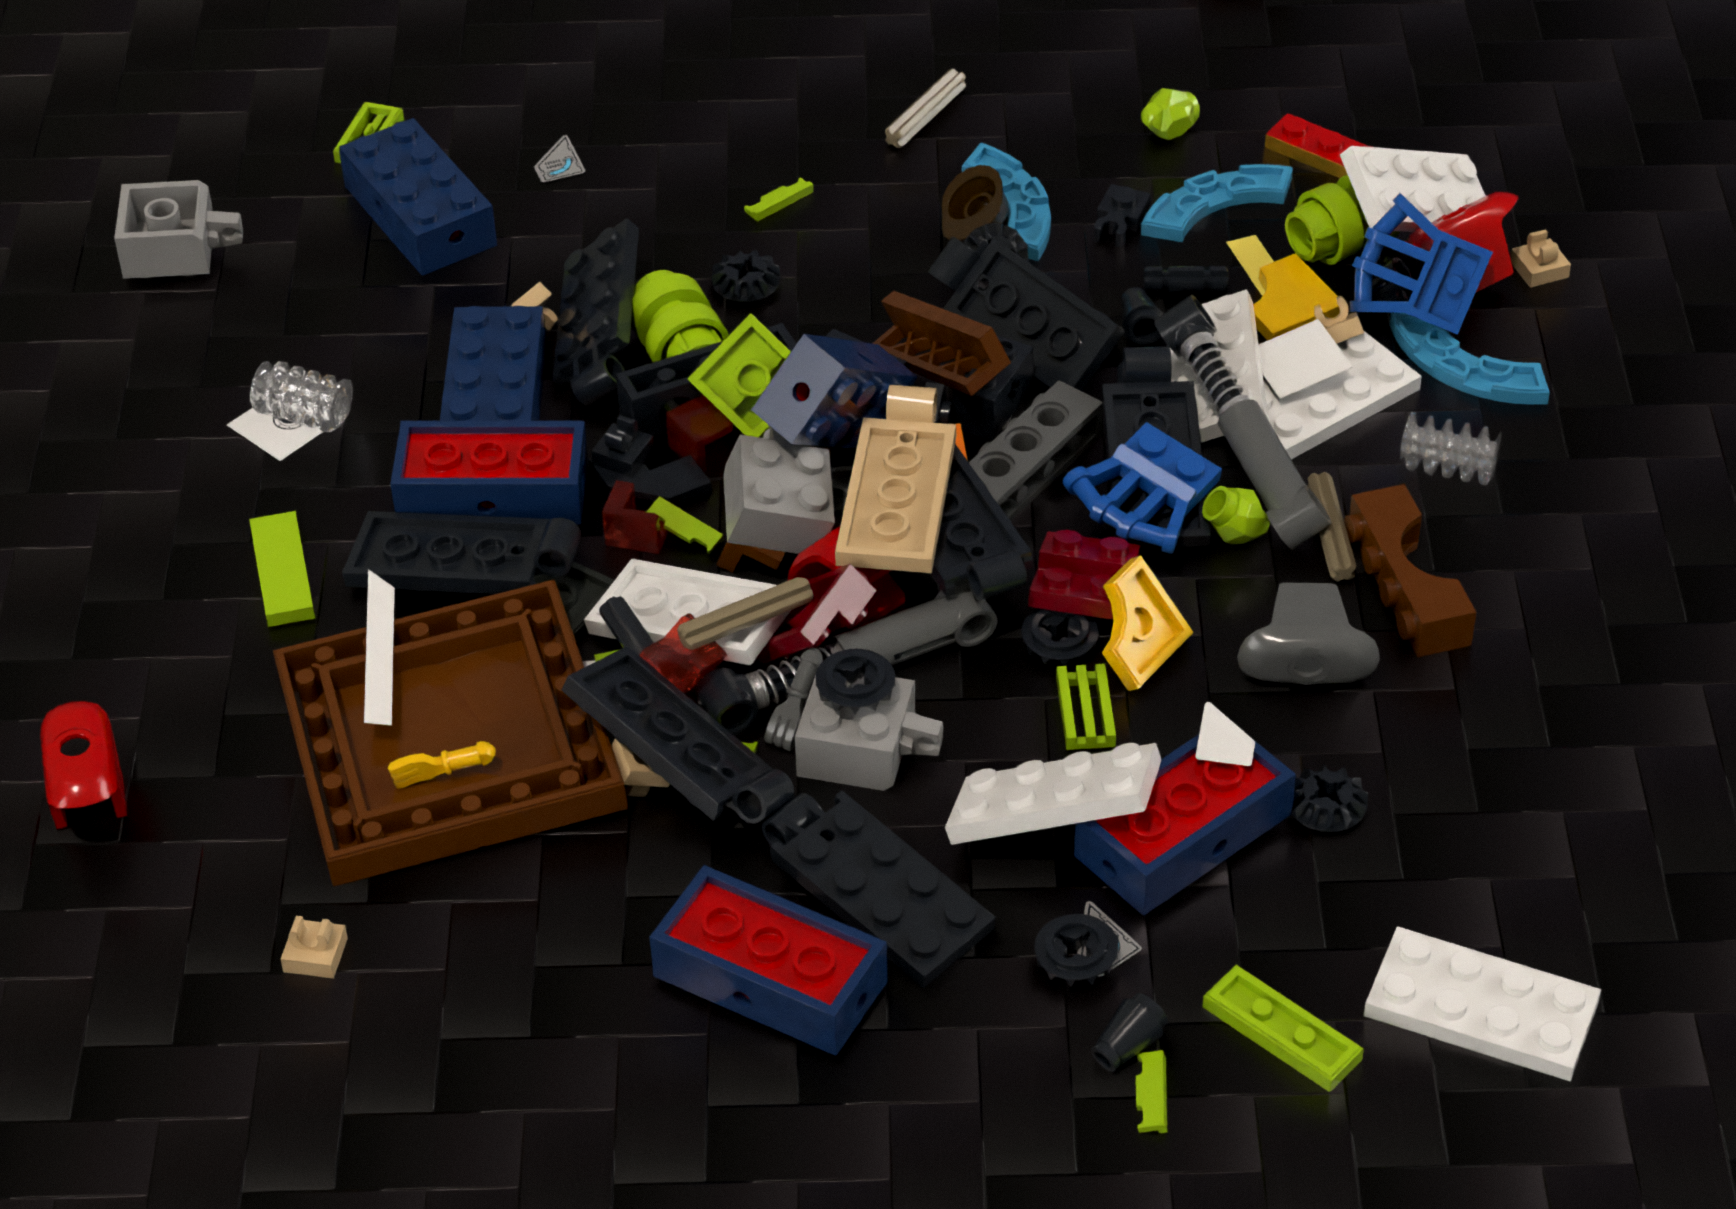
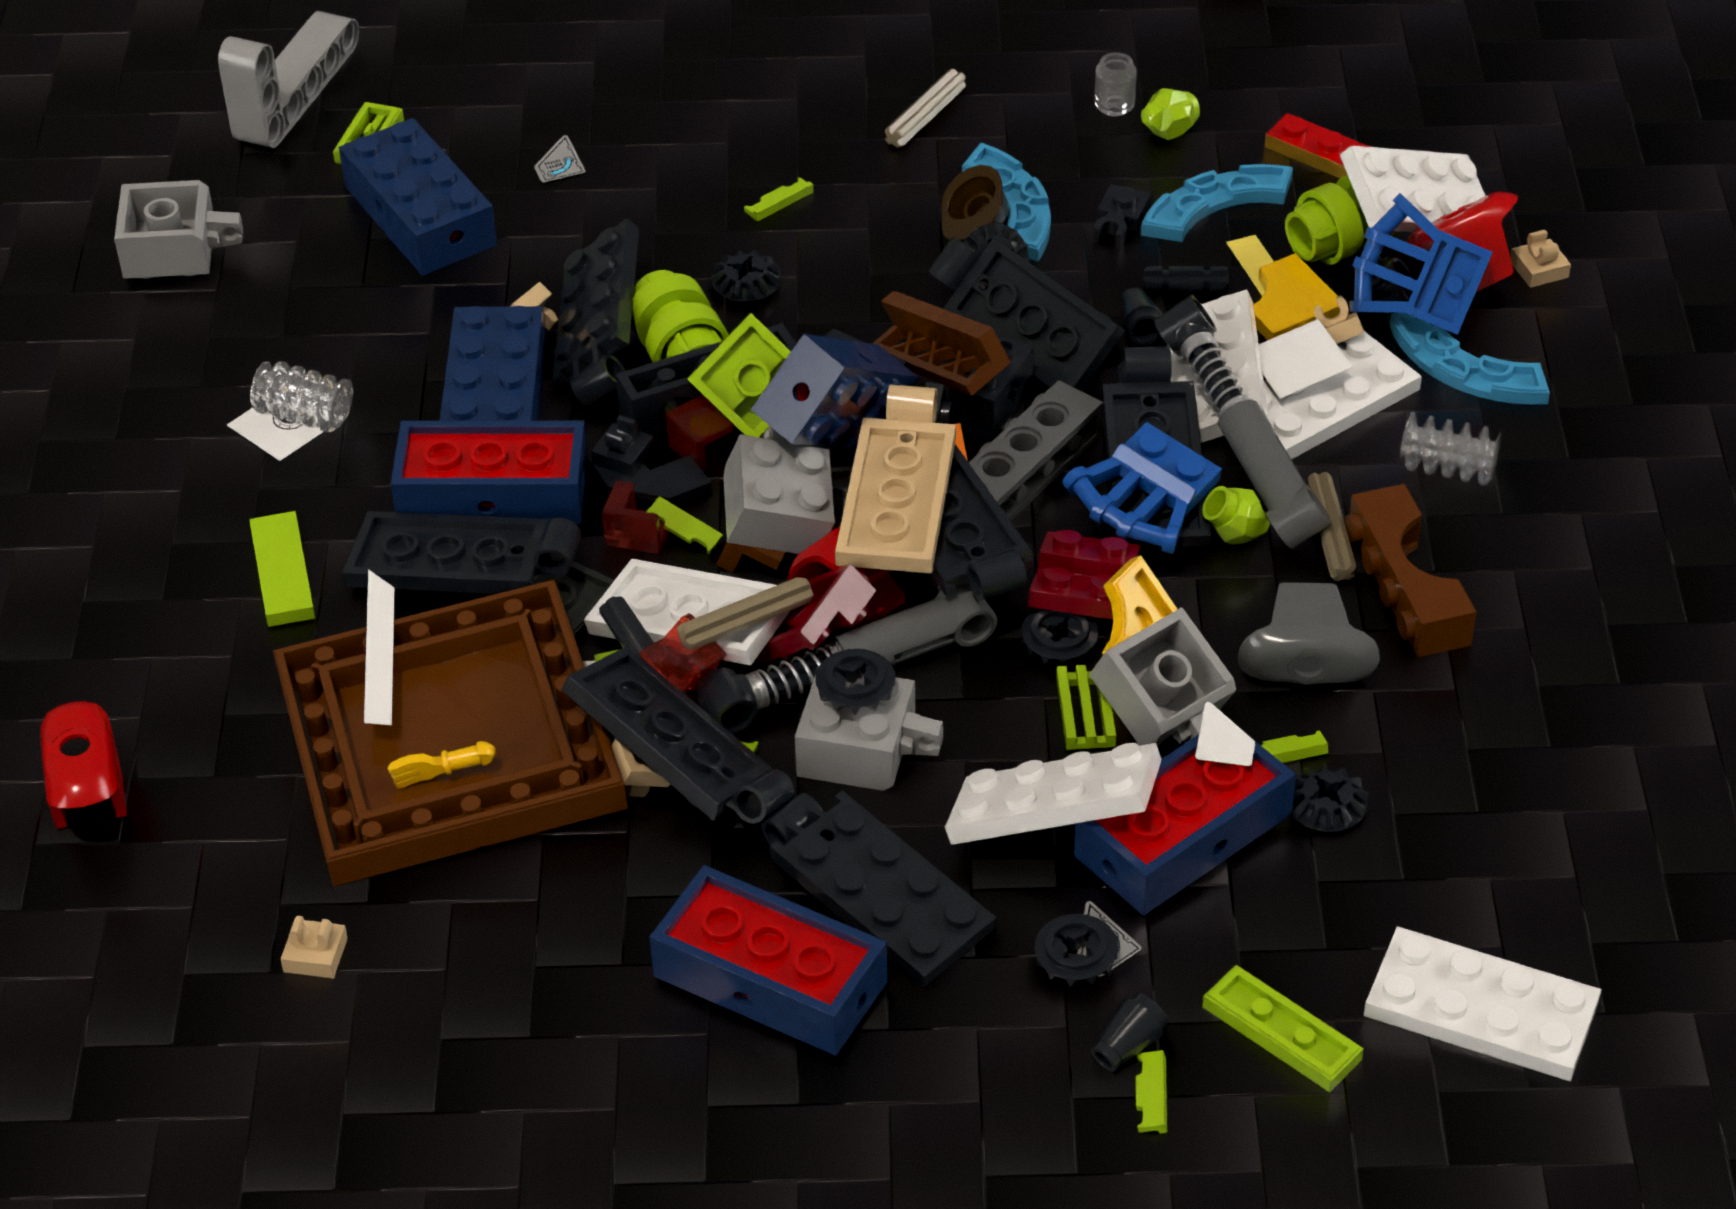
dark grey piece [764,648,823,751] -> none
none -> light grey beam [218,11,359,148]
none -> light grey hinge [1089,607,1236,747]
none -> clear brick [1094,53,1137,116]
none -> lime piece [1261,730,1328,763]

